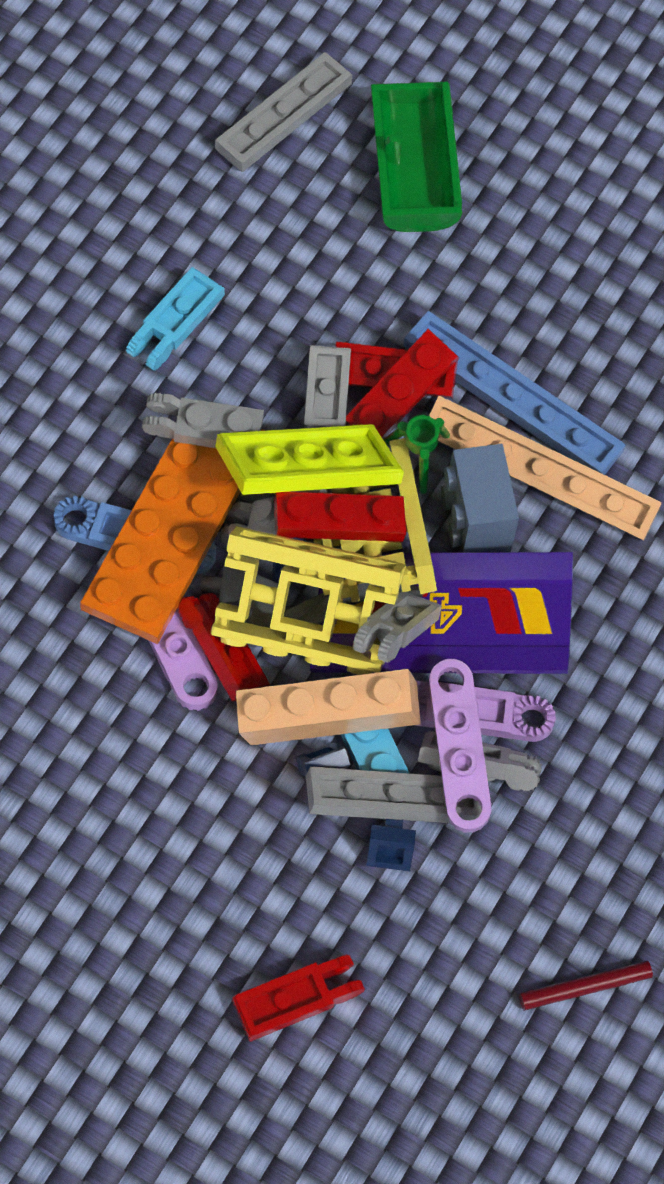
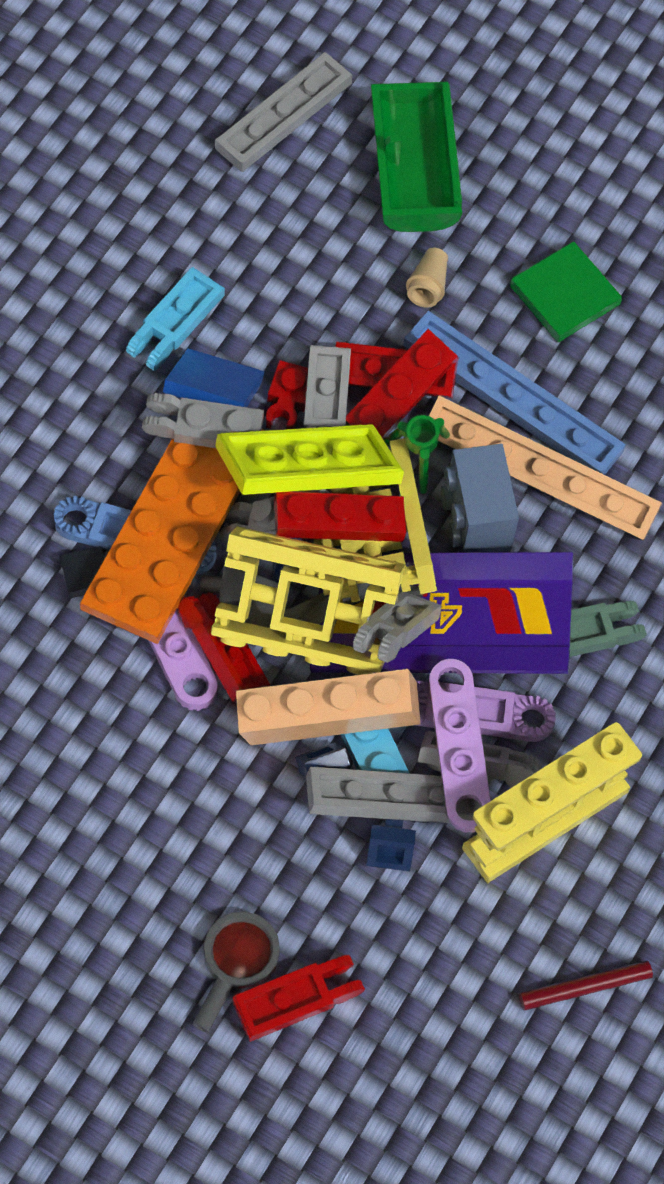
none -> black tile [60,546,104,599]
none -> blue tile [163,348,265,407]
none -> piece [193,911,280,1033]
none -> red plate [266,360,308,429]
none -> tan cone [406,248,448,307]
none -> light yellow fence [462,722,642,884]
none -> green tile [510,241,623,343]
none -> sand green hinge [570,600,647,657]

